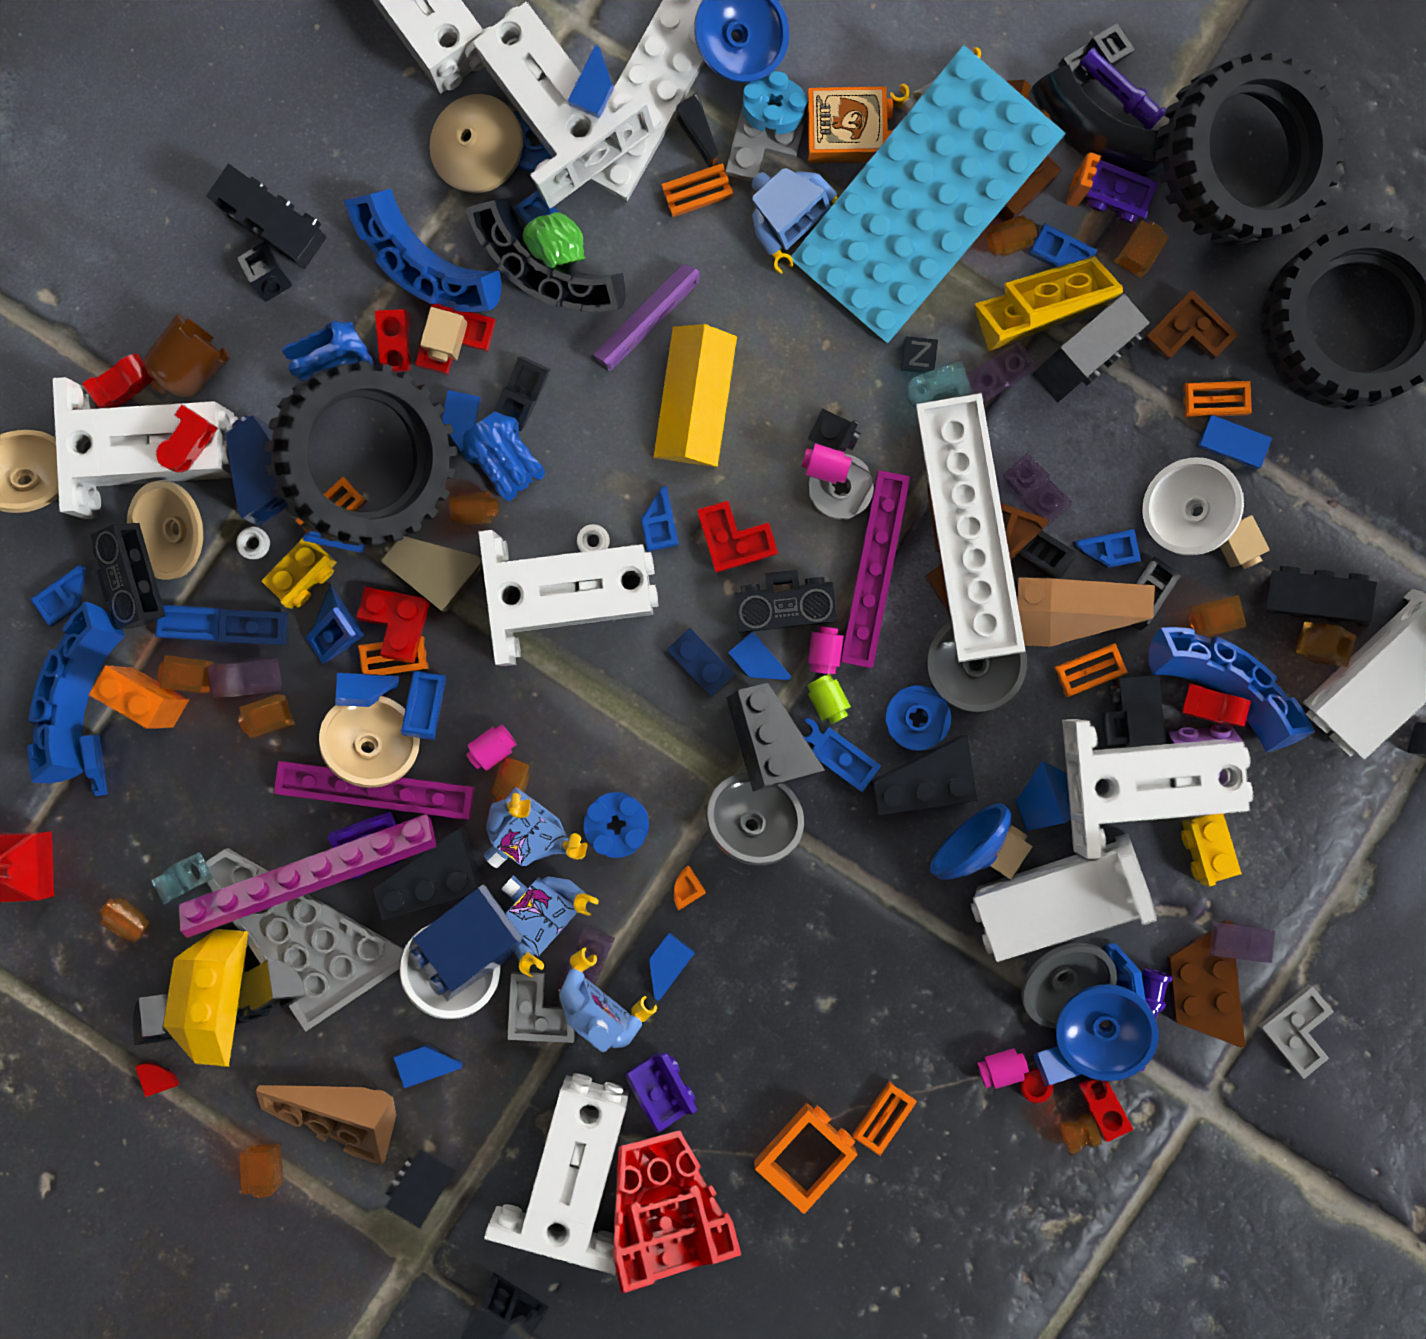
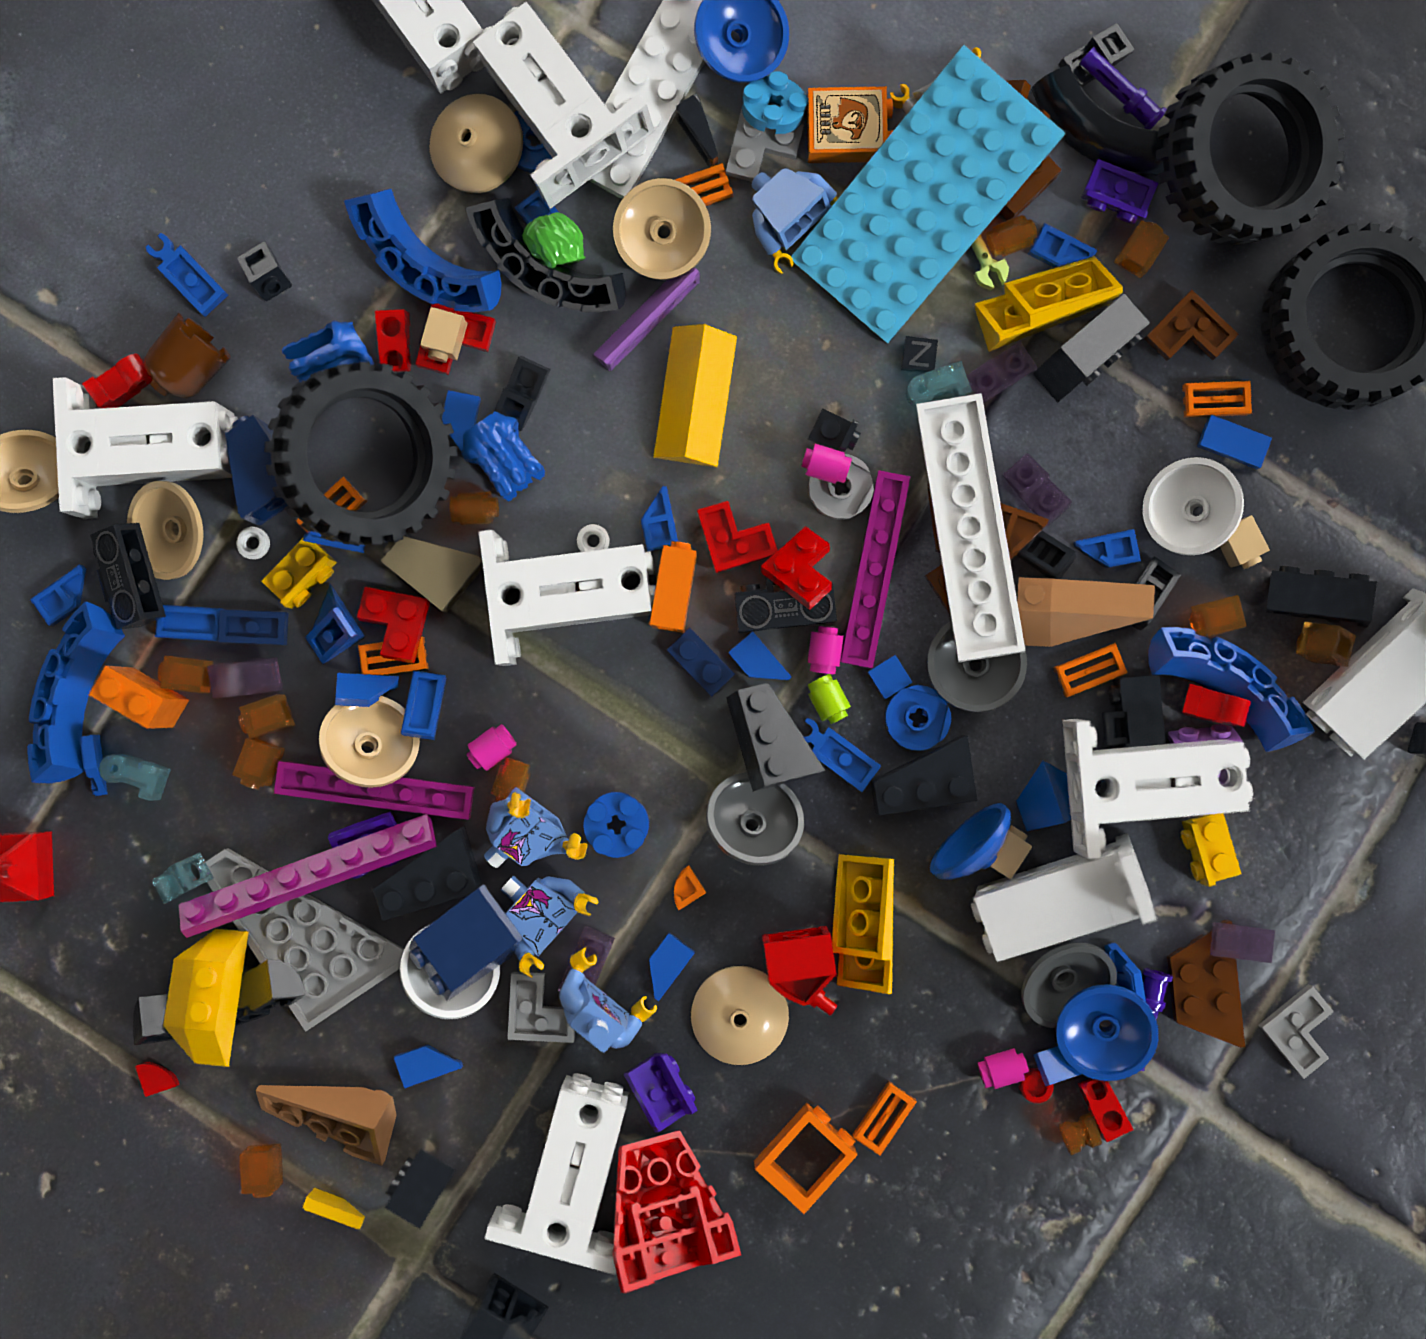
clear orange brick [98,897,151,944] -> none
red leg [156,404,219,473] -> none
black wedge [206,163,327,269] -> none
blue tile [568,45,614,119] -> none
orange tile [1065,152,1101,207] -> none
none -> clear light blue leg [99,754,171,801]
none -> blue plate [146,233,228,317]
none -> clear orange brick [232,737,285,790]
none -> yellow tile [303,1188,365,1229]
none -> tan dish [613,178,711,280]
none -> orange brick [650,541,697,633]
none -> tan dish [691,966,789,1065]
none -> red plate [761,526,832,610]
none -> red piece [762,926,837,1016]
none -> yellow slope [832,854,894,994]
none -> blue tile [867,655,913,700]
none -> yellowish green bar [971,235,1009,291]

